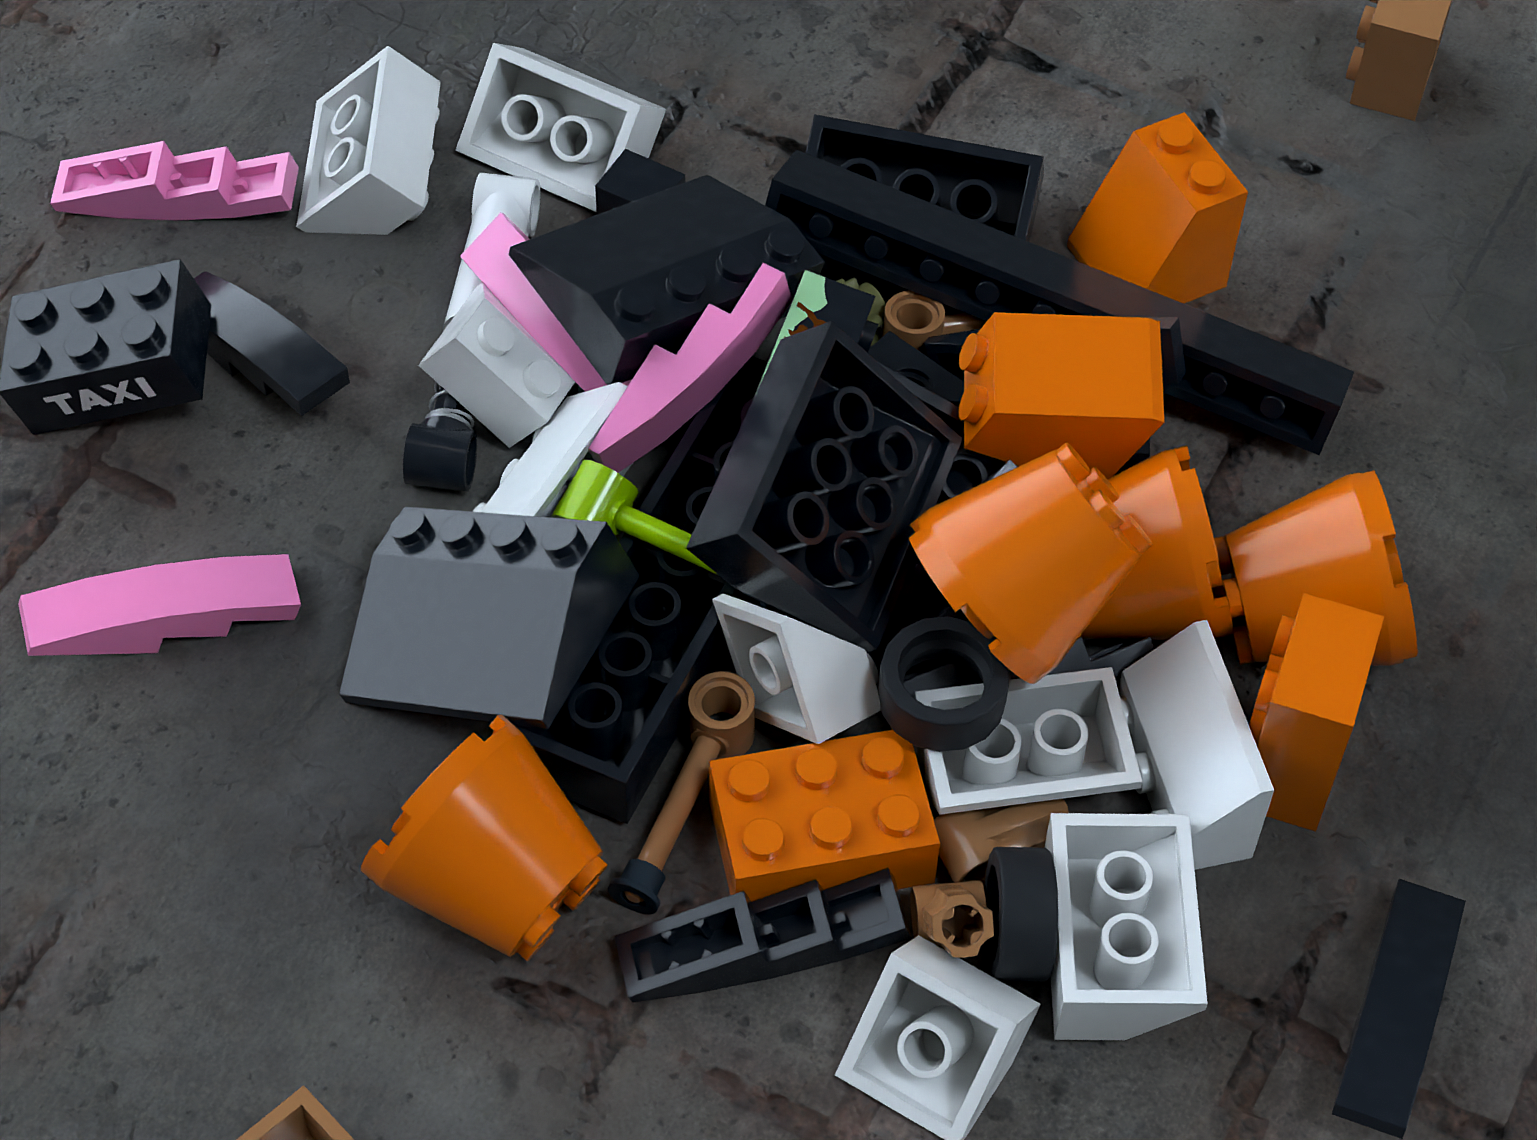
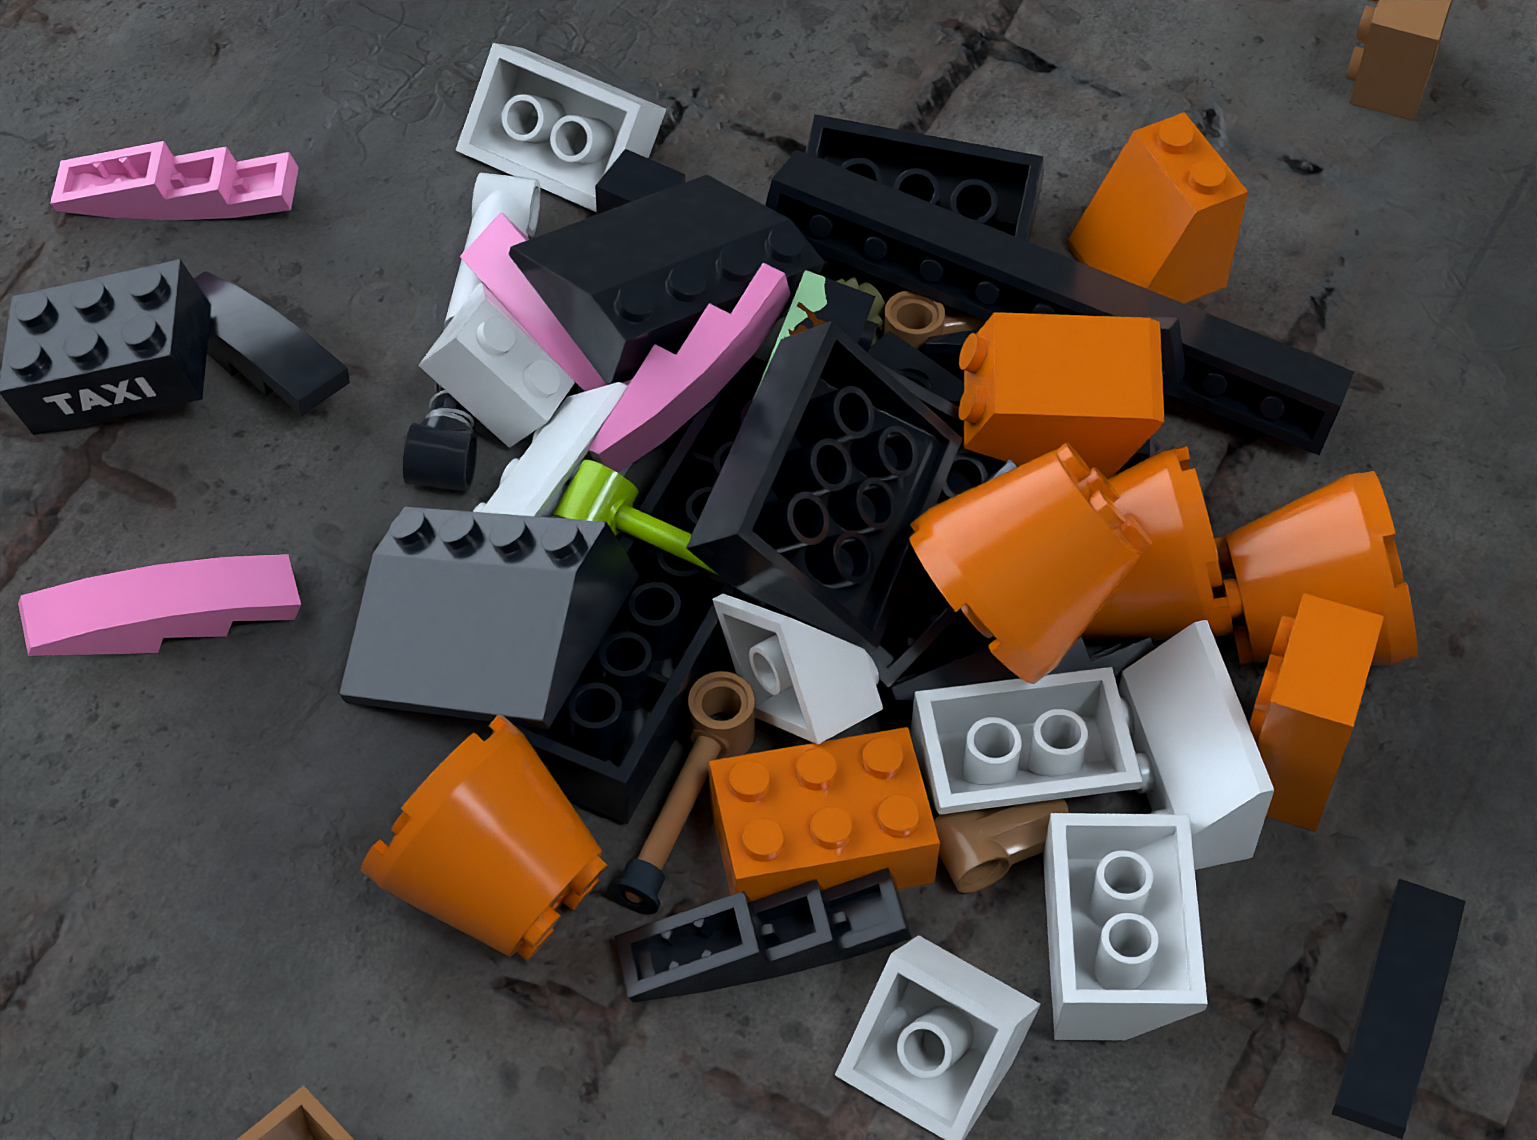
white slope [296,46,441,235] -> none
black tyre [878,617,1010,752] -> none
medium nougat piece [910,880,994,958] -> none
black tyre [984,847,1058,982] -> none

